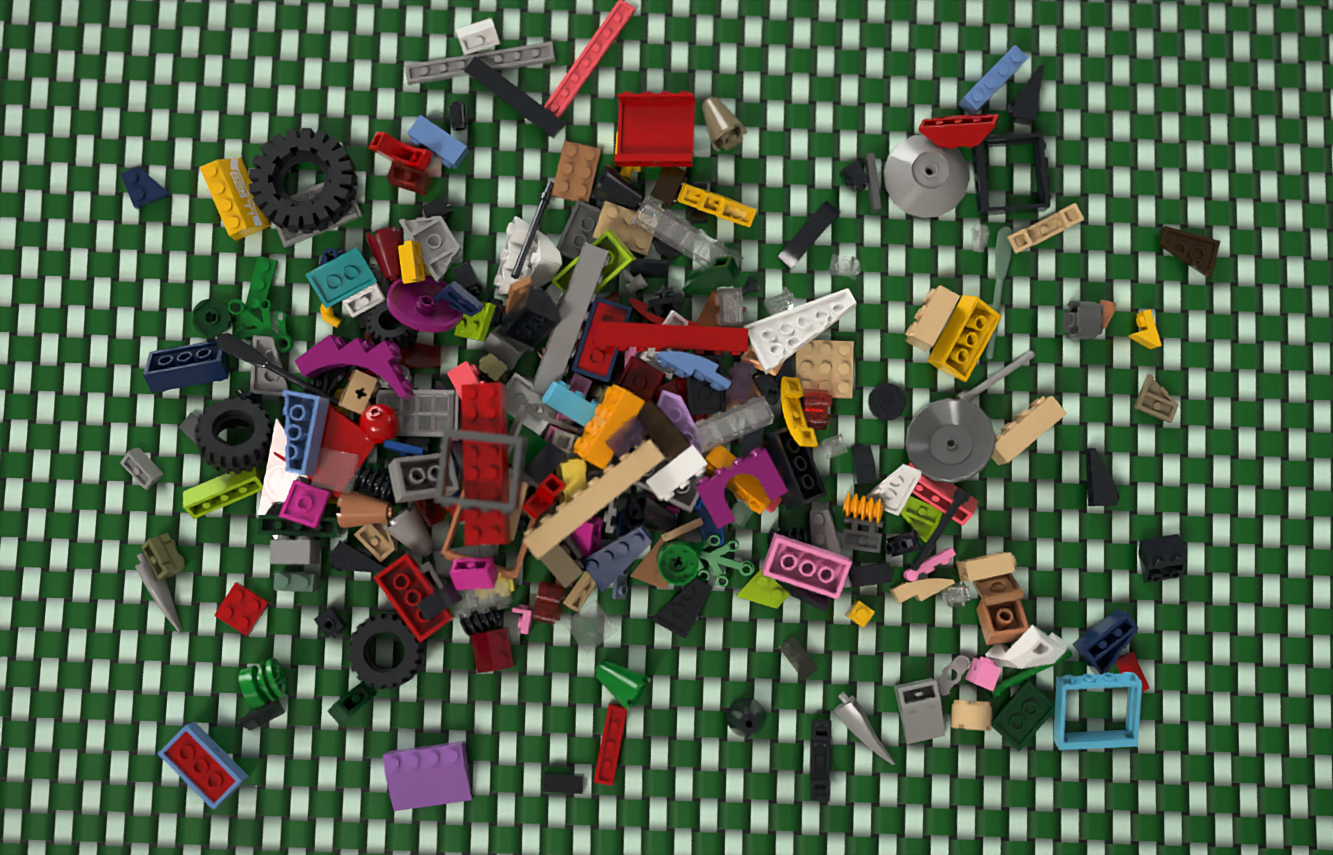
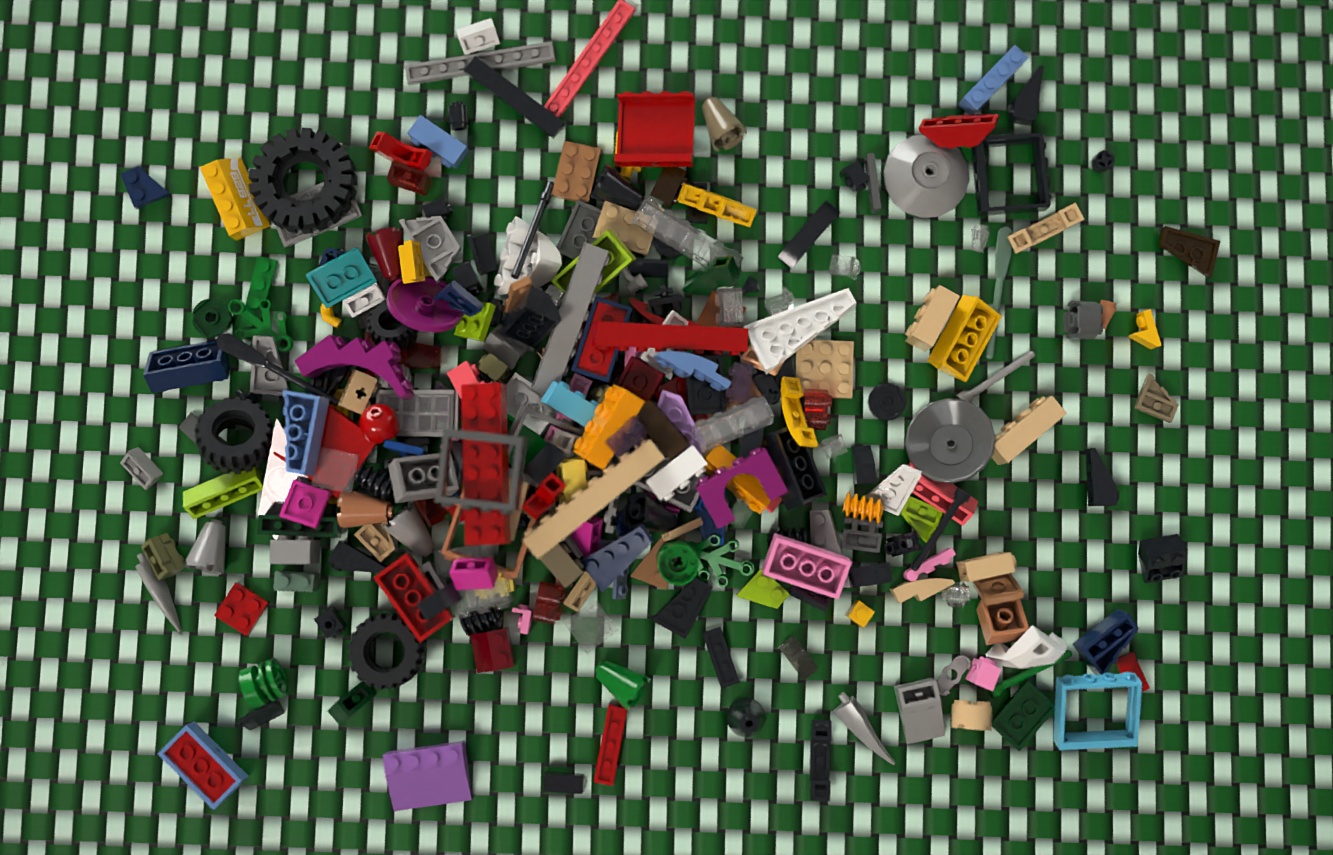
none -> light grey cone [184,519,226,574]
none -> black panel [467,233,498,276]
none -> black tile [702,627,740,689]
none -> black wheel [1091,150,1115,173]

